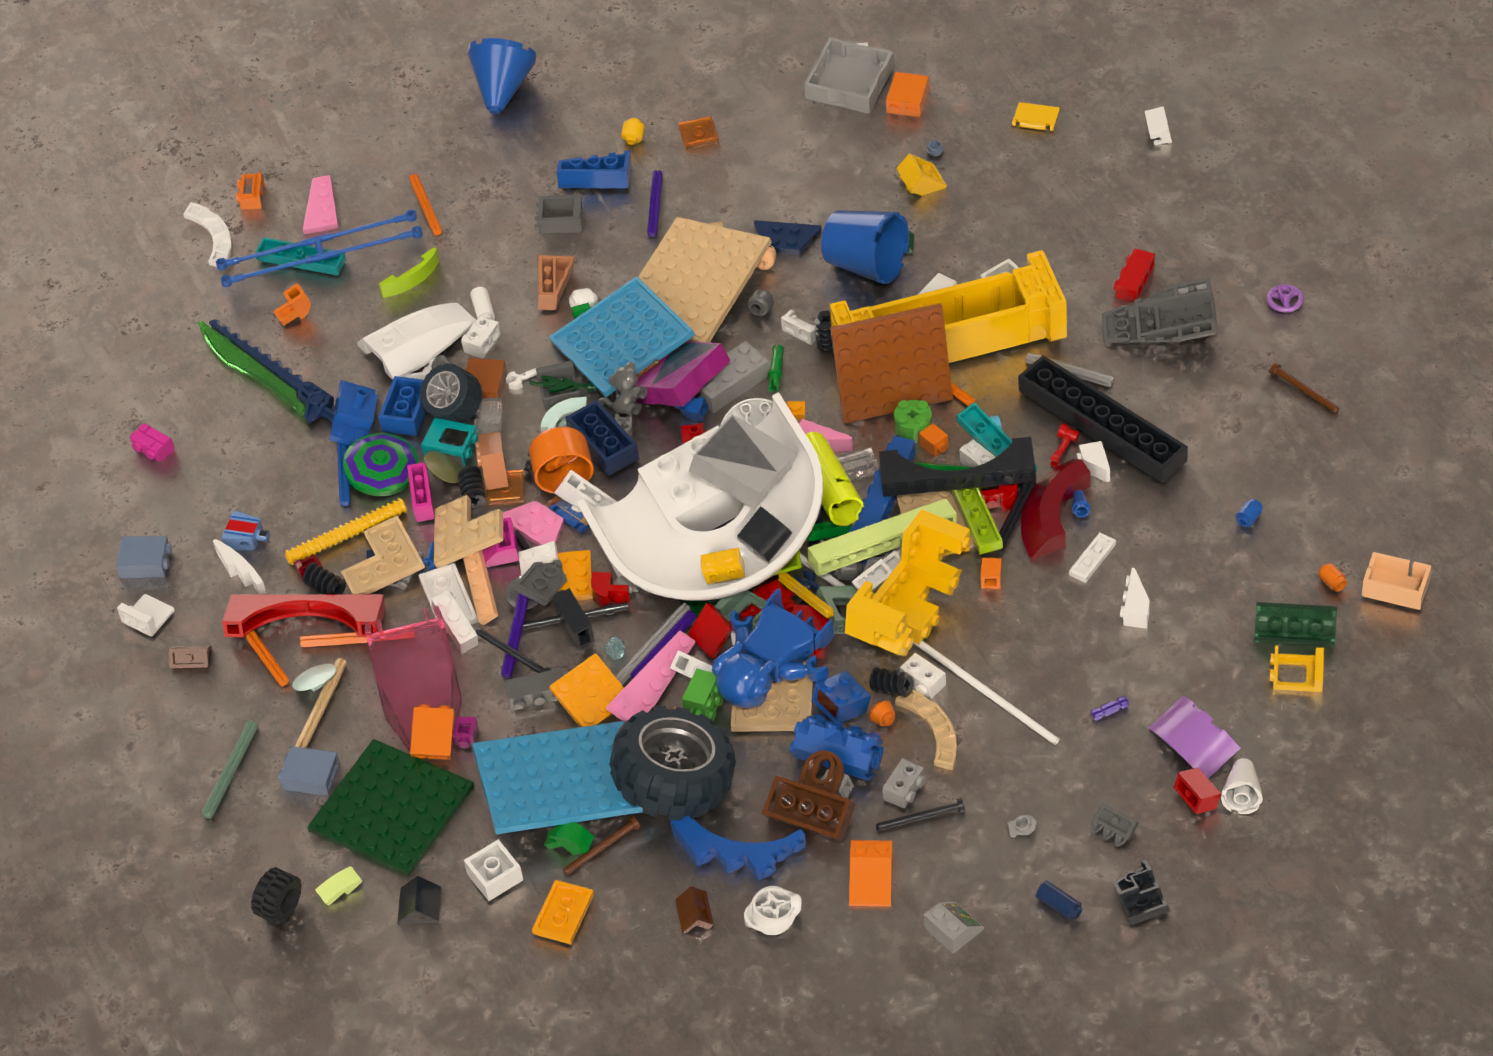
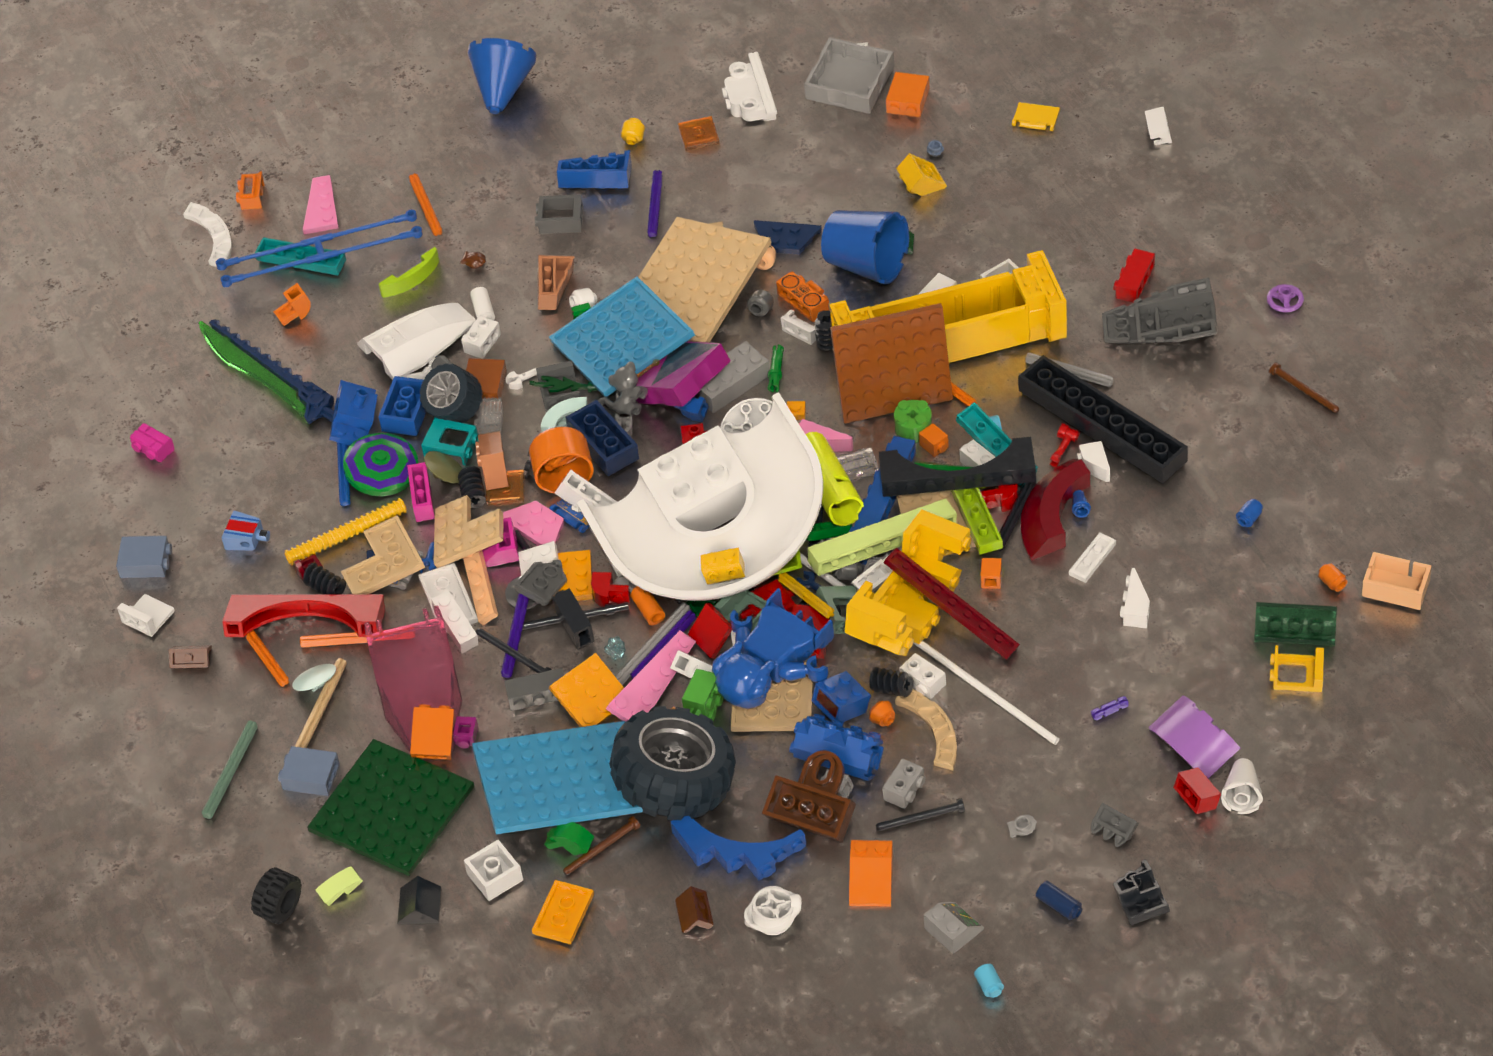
white slope [213,539,267,595] -> none
light grey tile [689,414,797,509] -> none
black slope [737,506,792,563] -> none
none -> reddish brown animal [460,251,486,269]
none -> orange brick [630,586,665,625]
none -> white brick [722,52,777,121]
none -> orange piece [776,271,829,323]
none -> dark red plate [883,548,1020,660]
none -> medium azure brick [974,964,1004,998]

